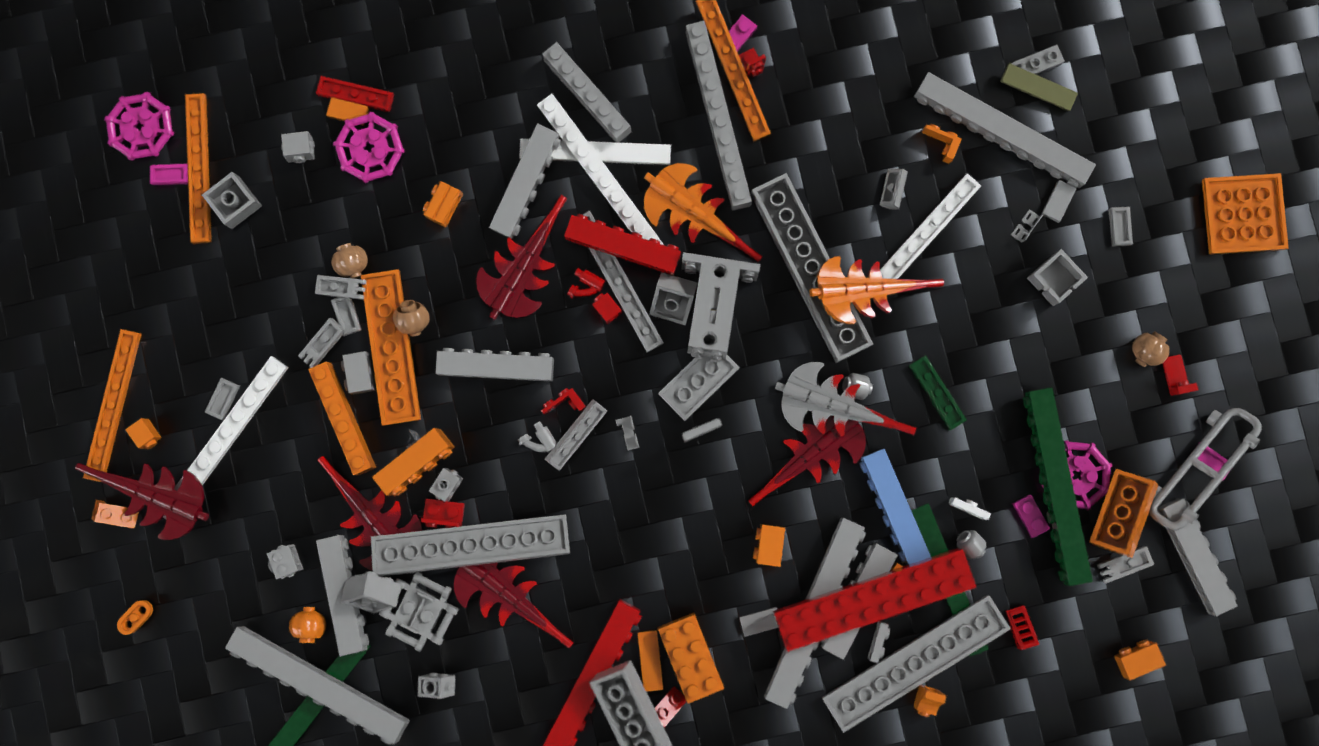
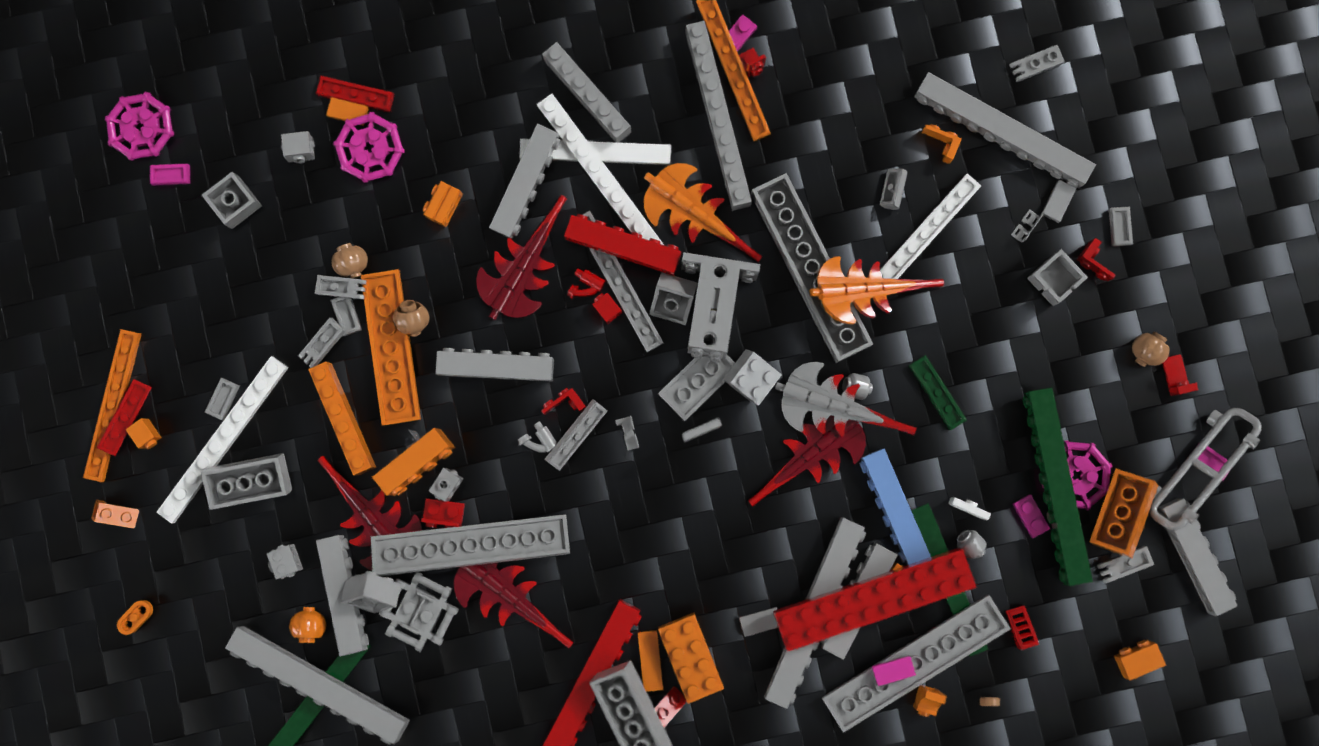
dark red animal [75,463,209,540] -> none
orange tile [185,93,212,243] -> none
light grey brick [341,351,376,394] -> none
light grey head [418,673,455,699] -> none
orange brick [753,524,785,567] -> none
light grey plate [868,621,890,663] -> none
olive tile [1000,63,1078,111] -> none
orange plate [1202,173,1289,255] -> none
none -> red tile [97,379,152,456]
none -> light grey brick [201,453,292,510]
none -> light grey brick [723,349,781,406]
none -> dark pink tile [872,655,916,686]
none -> medium nougat tile [980,697,1000,706]
none -> red bracket [1077,238,1116,281]

